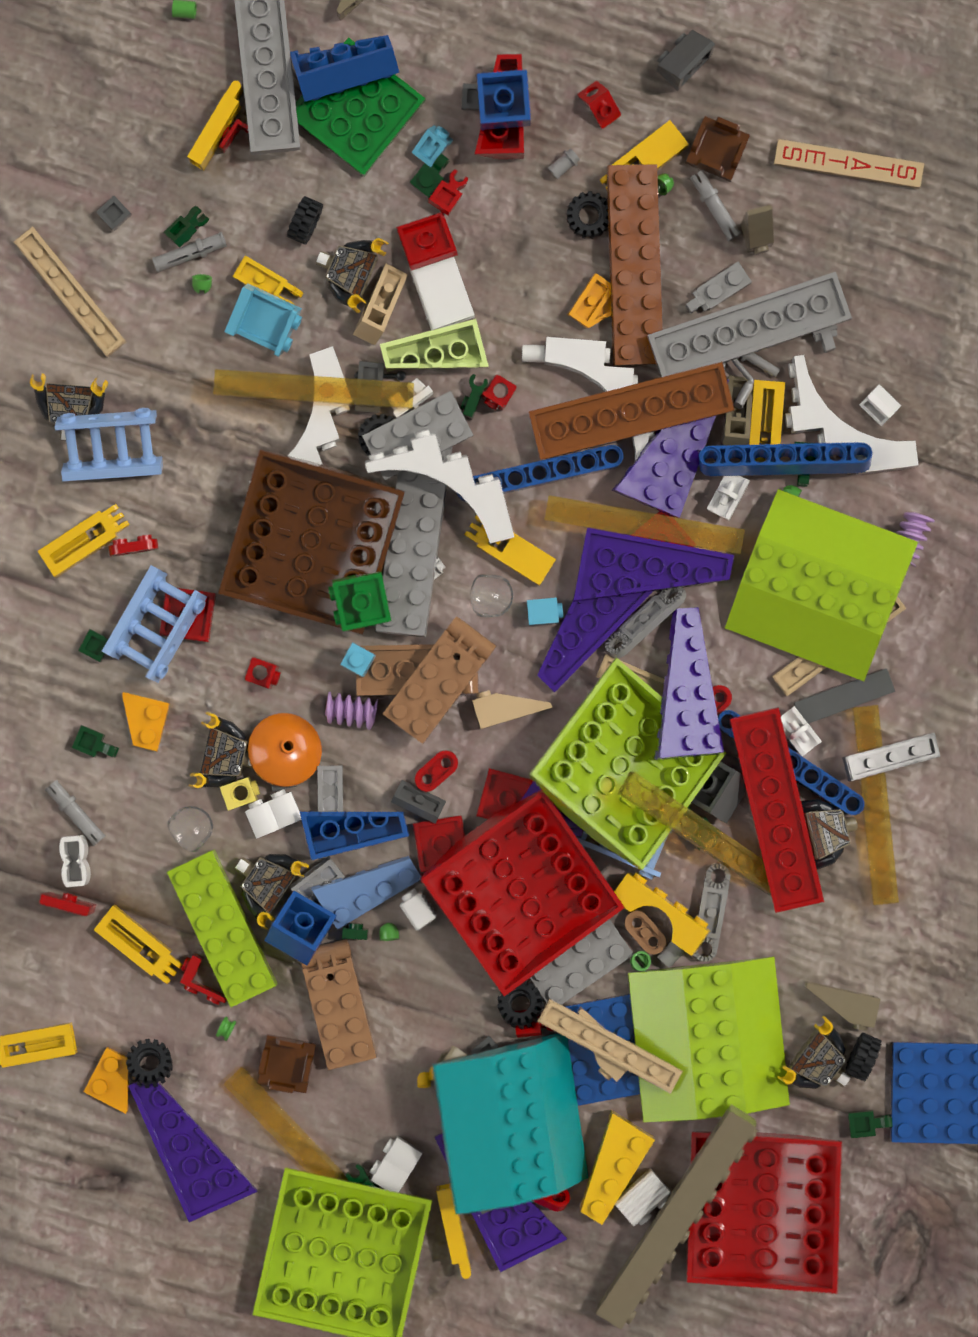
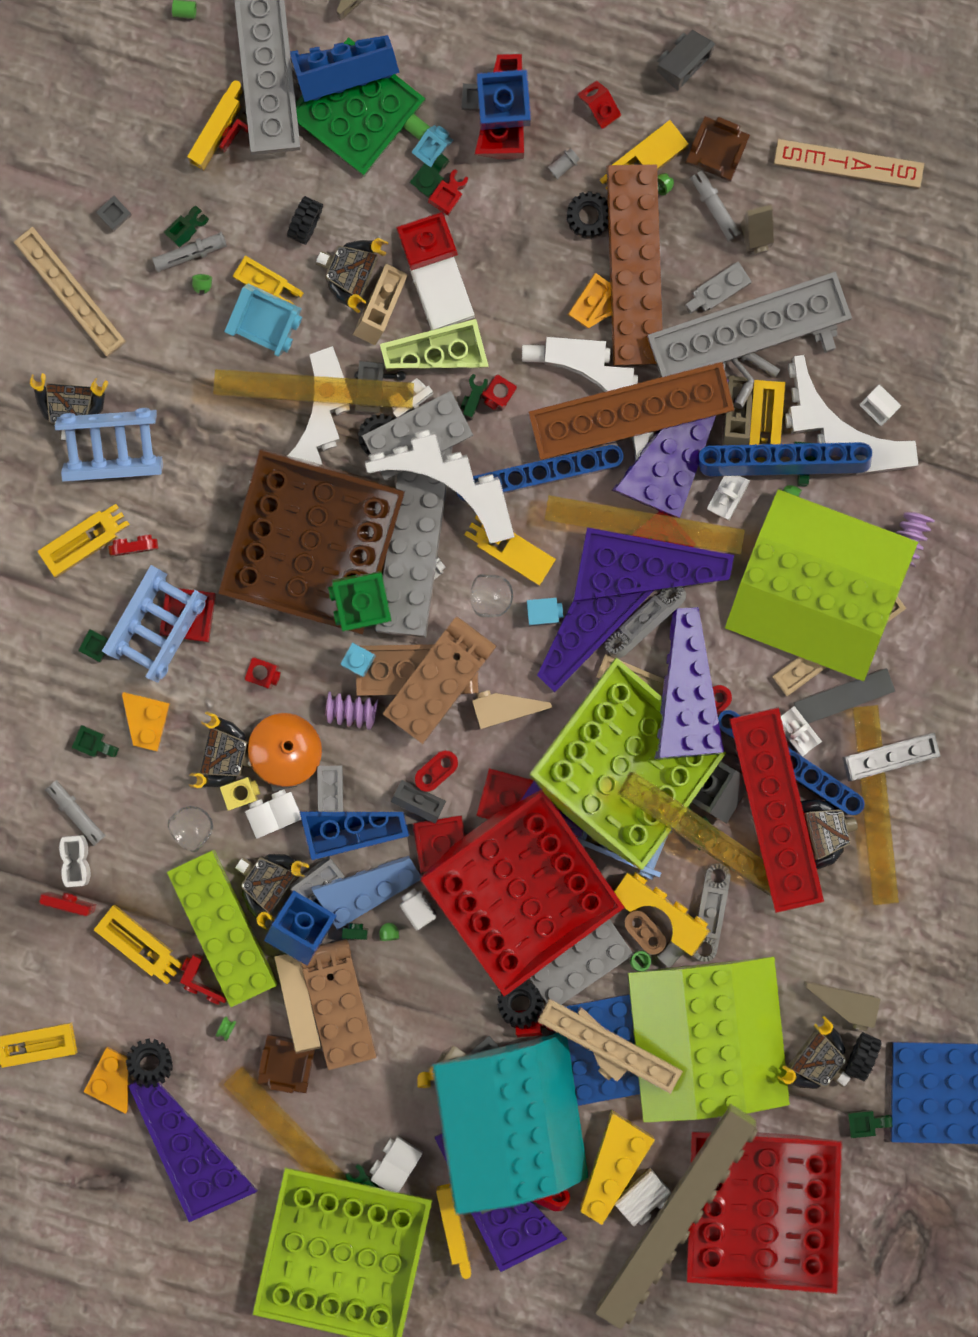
none -> tan tile [274,954,320,1054]
none -> bright green hinge [403,114,430,140]

